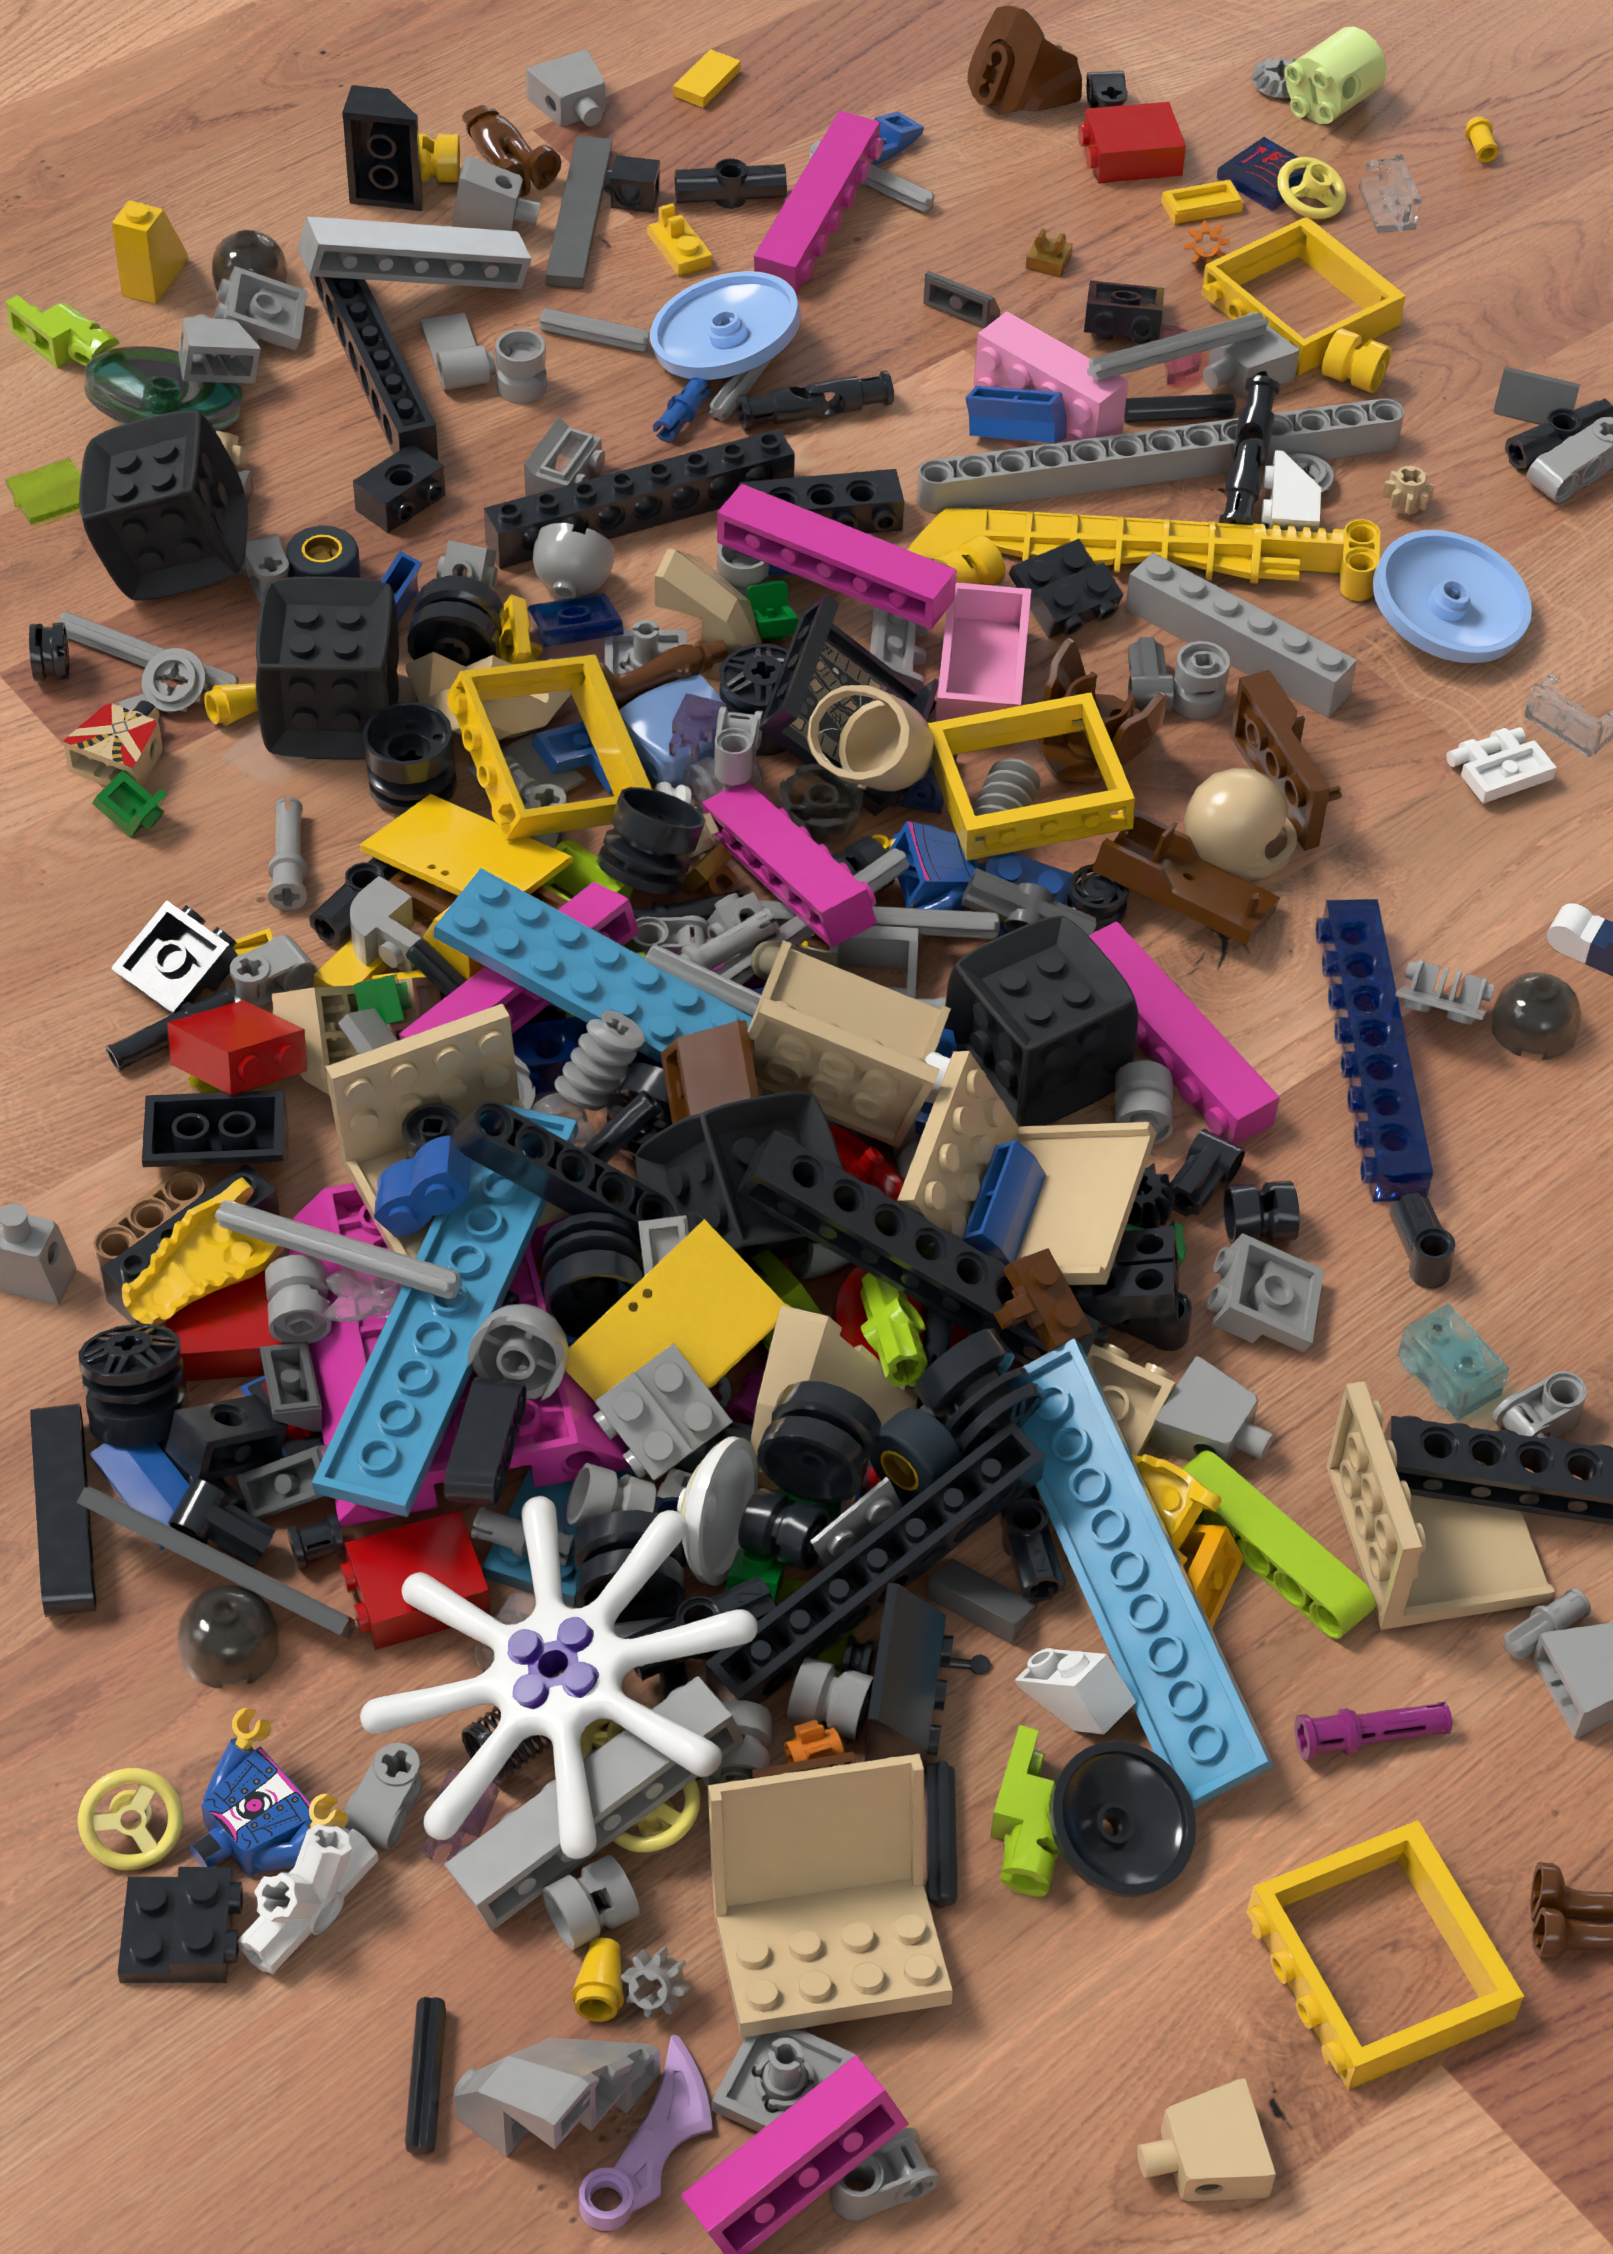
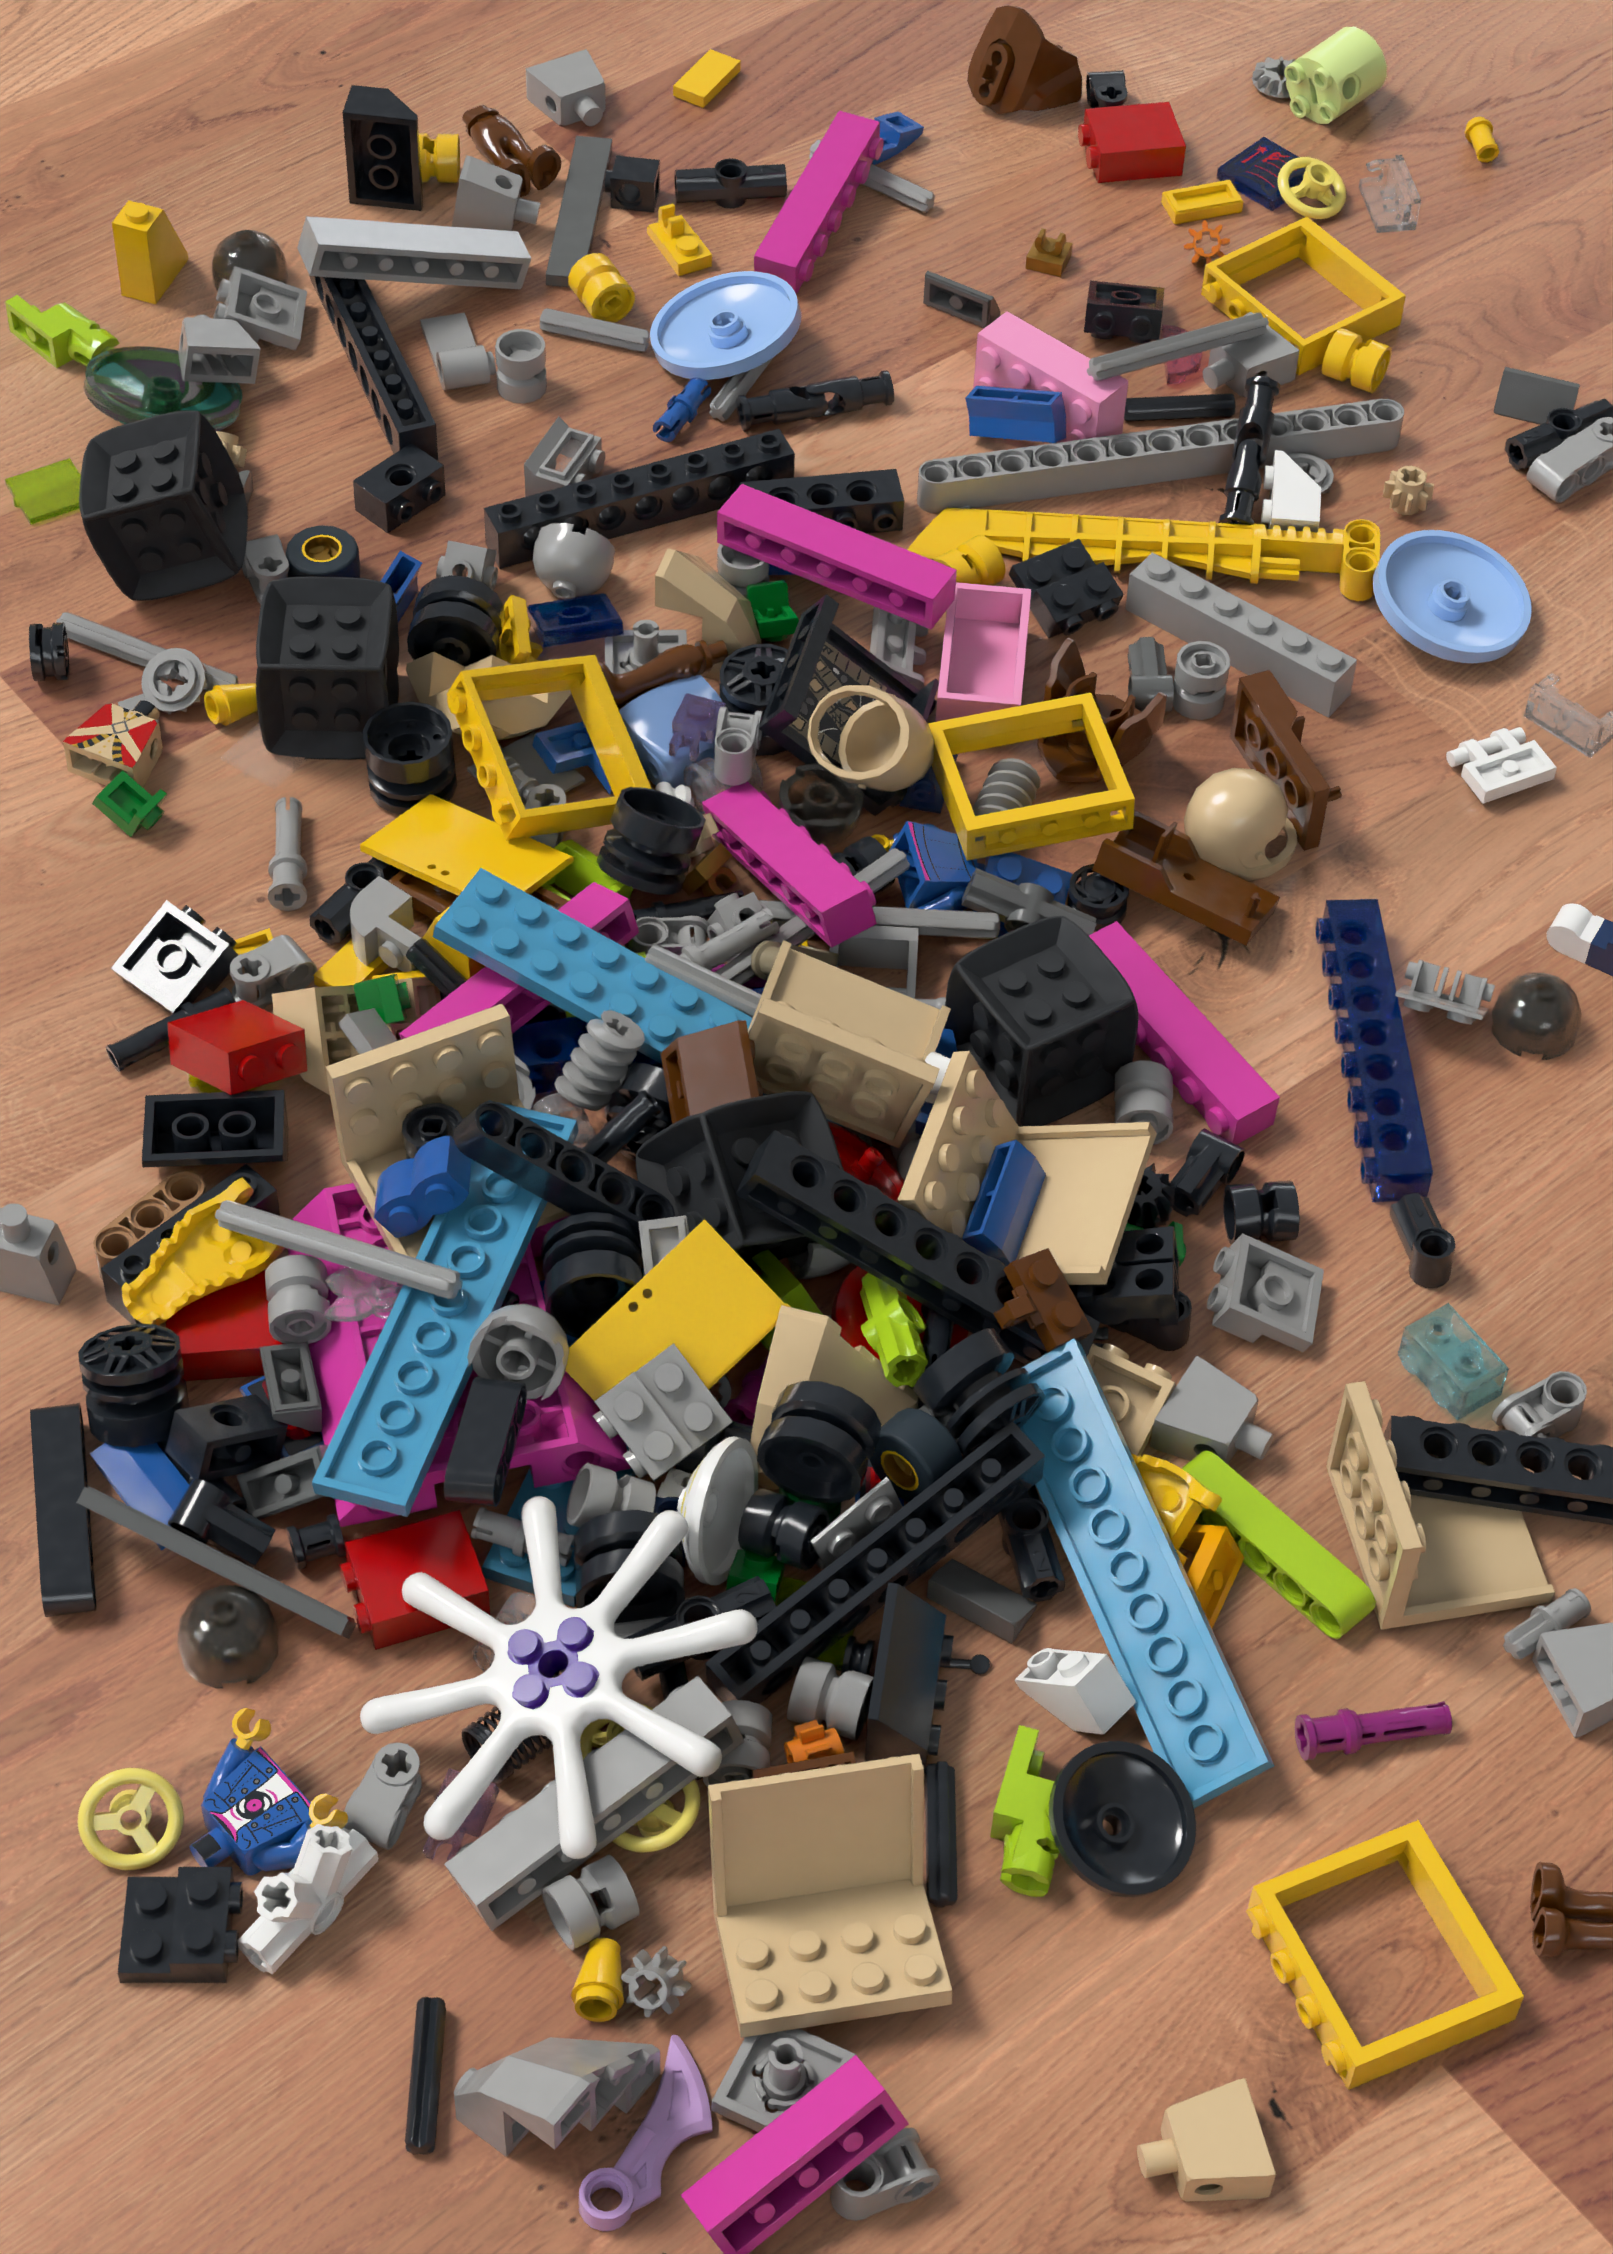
none -> yellow wheel [568,253,635,323]

